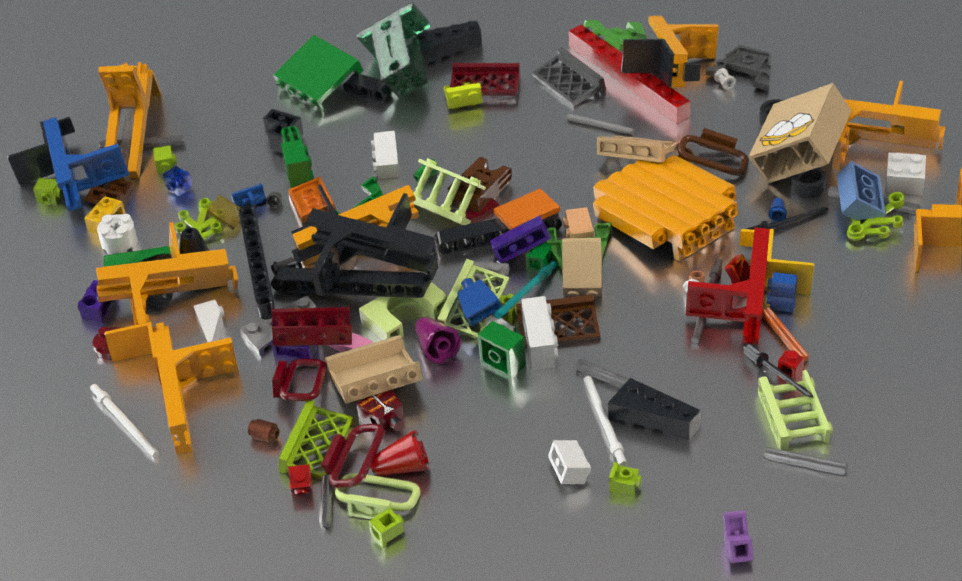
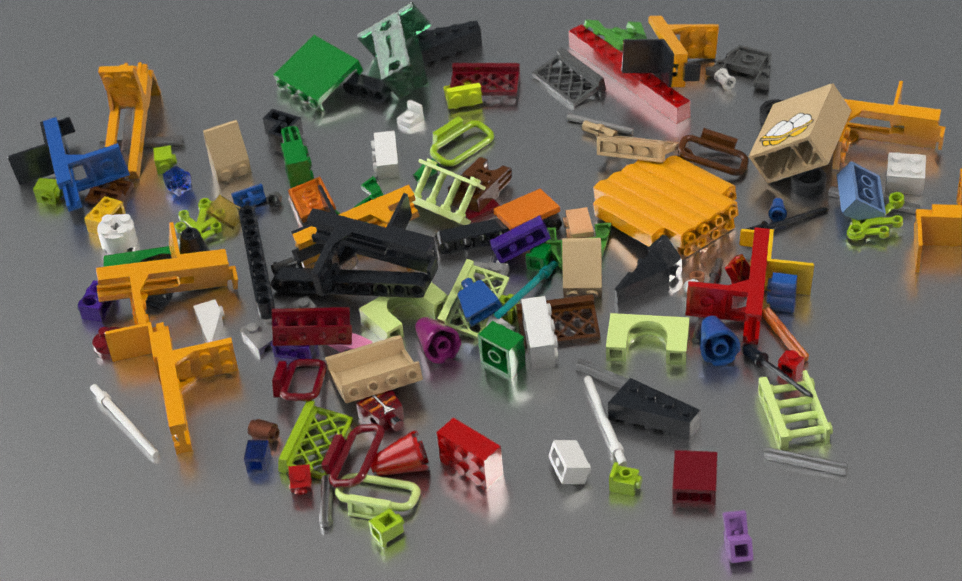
none -> tan slope [203,120,251,183]
none -> clear blue brick [244,440,271,473]
none -> white bracket [397,100,424,129]
none -> lime bar [430,116,494,167]
none -> red brick [437,417,503,489]
none -> tan pin [582,120,618,137]
none -> yellowish green arch [606,313,689,365]
none -> black wedge [614,235,682,305]
none -> dark red brick [672,450,718,505]
none -> blue cone [700,316,741,366]

